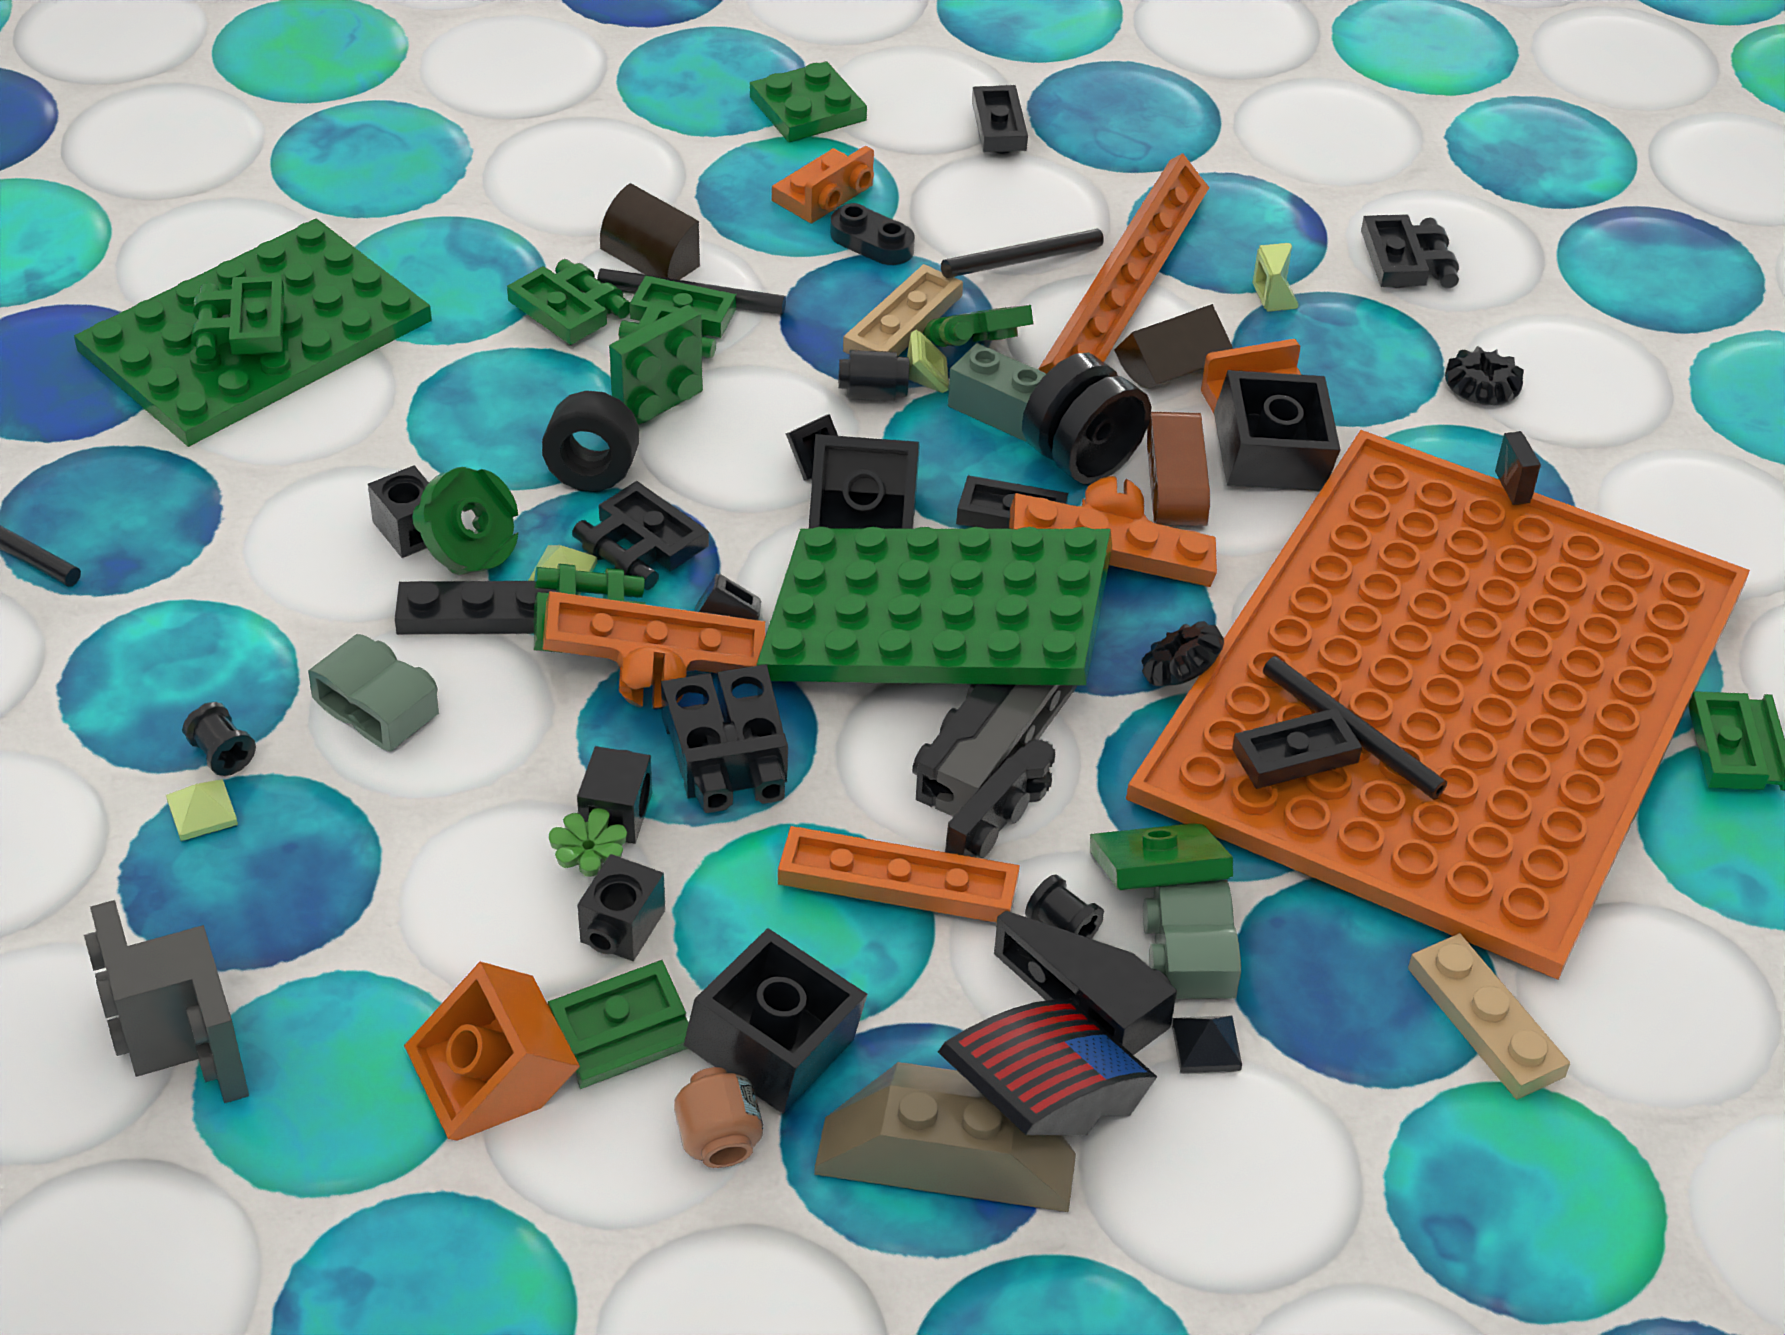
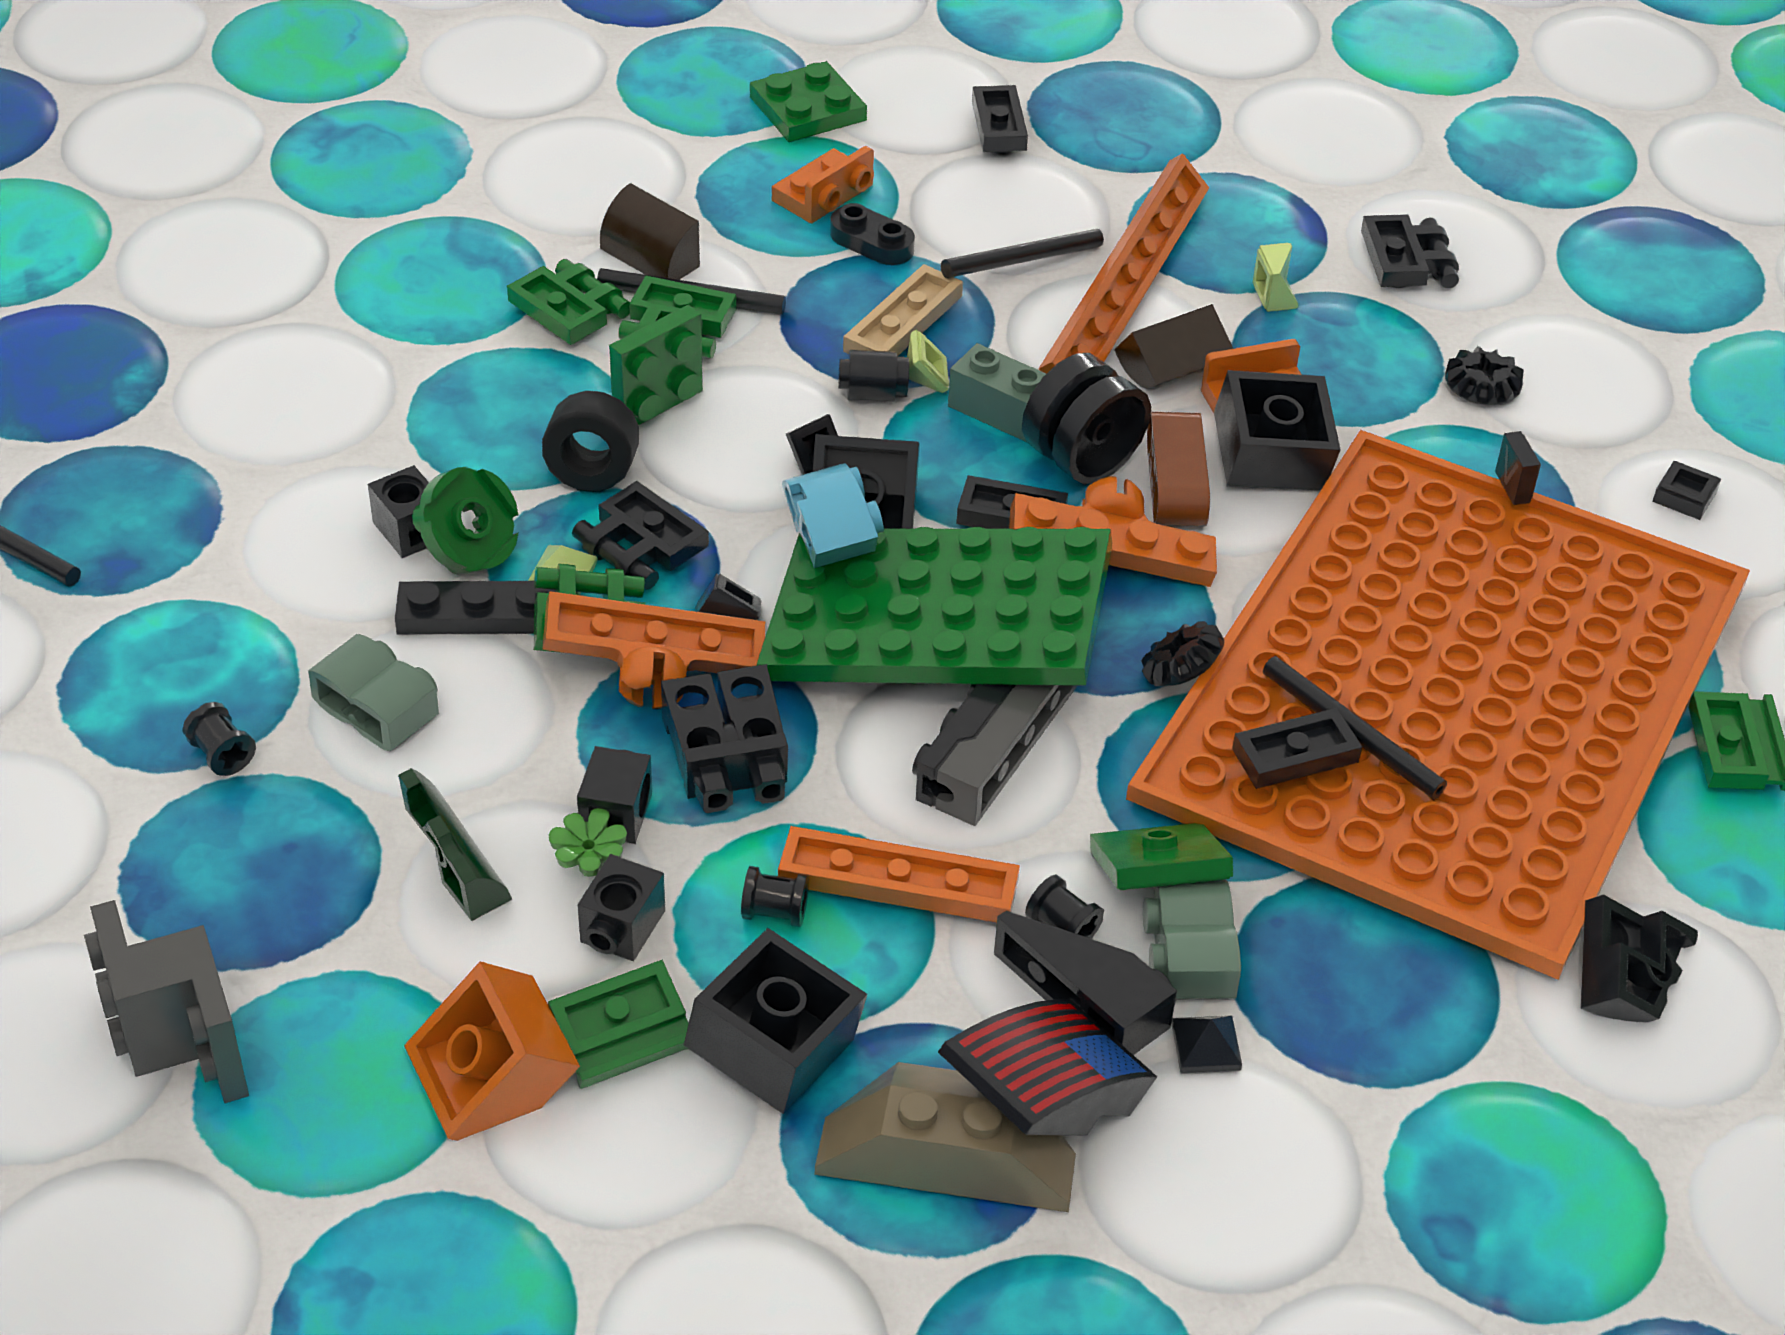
green plate [74,218,432,447] -> none
yellowish green slope [166,779,238,841] -> none
green plate [191,275,284,360] -> none
nougat head [674,1067,763,1168] -> none
green plate [923,305,1034,347] -> none
black hinge [945,739,1056,858] -> none
tan plate [1408,933,1570,1100] -> none
none -> dark green slope [398,768,512,921]
none -> black bush [741,866,809,927]
none -> medium azure brick [782,463,884,568]
none -> black slope [1581,894,1698,1022]
none -> black tile [1652,461,1721,520]

